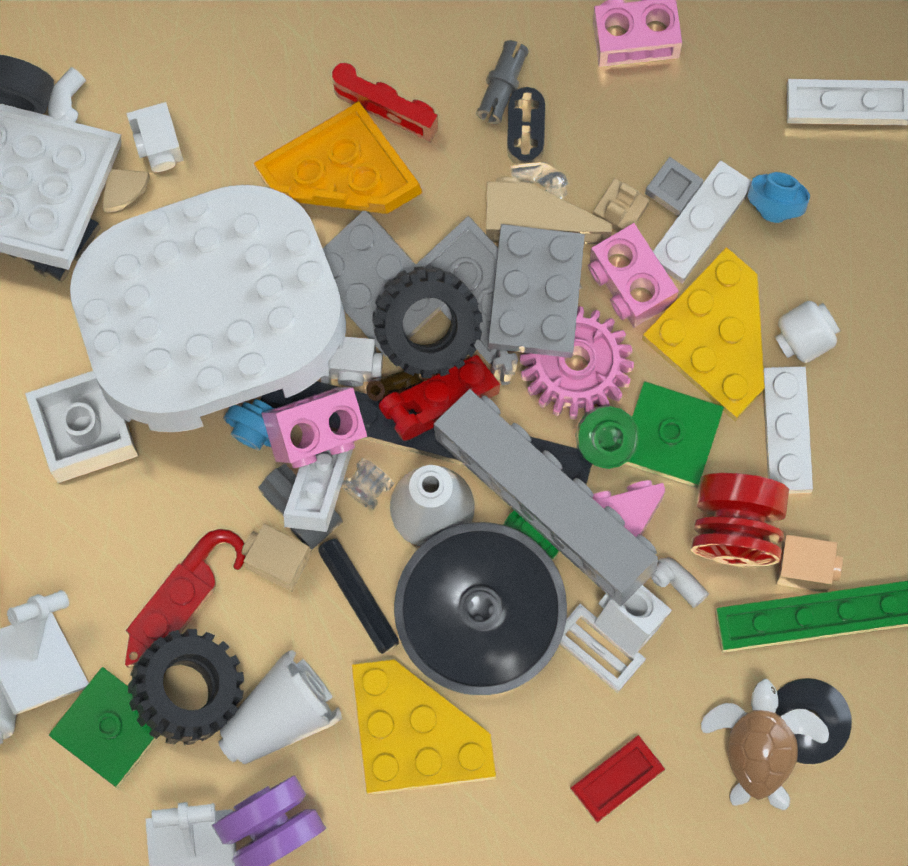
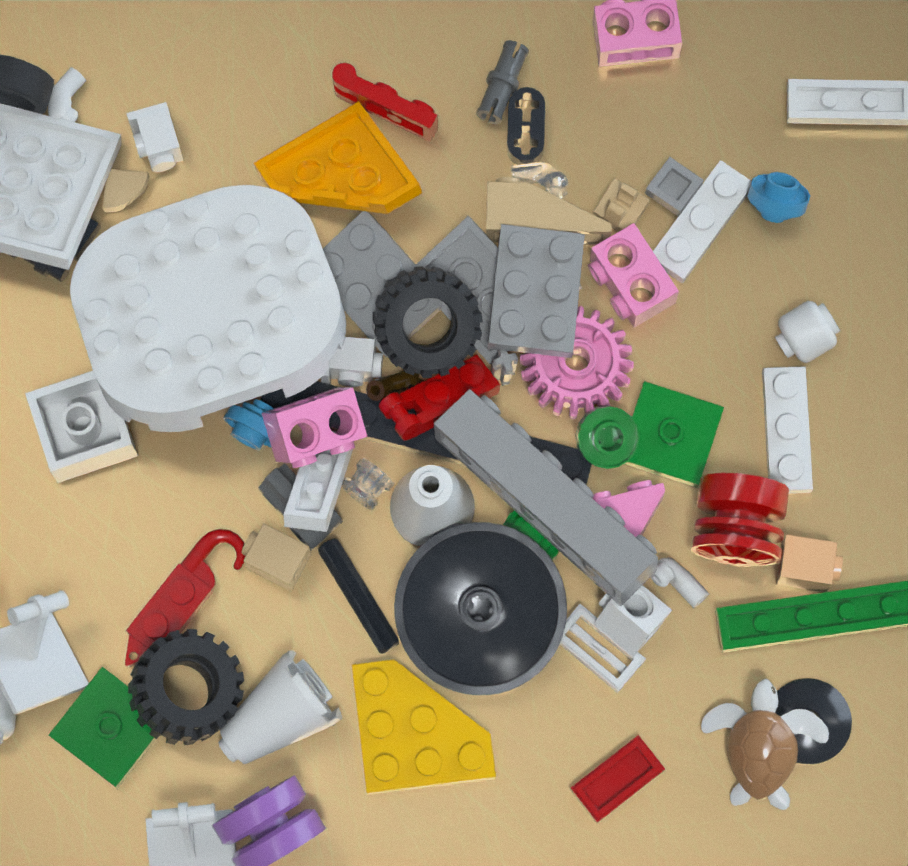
yellow plate [642,247,765,422] -> none

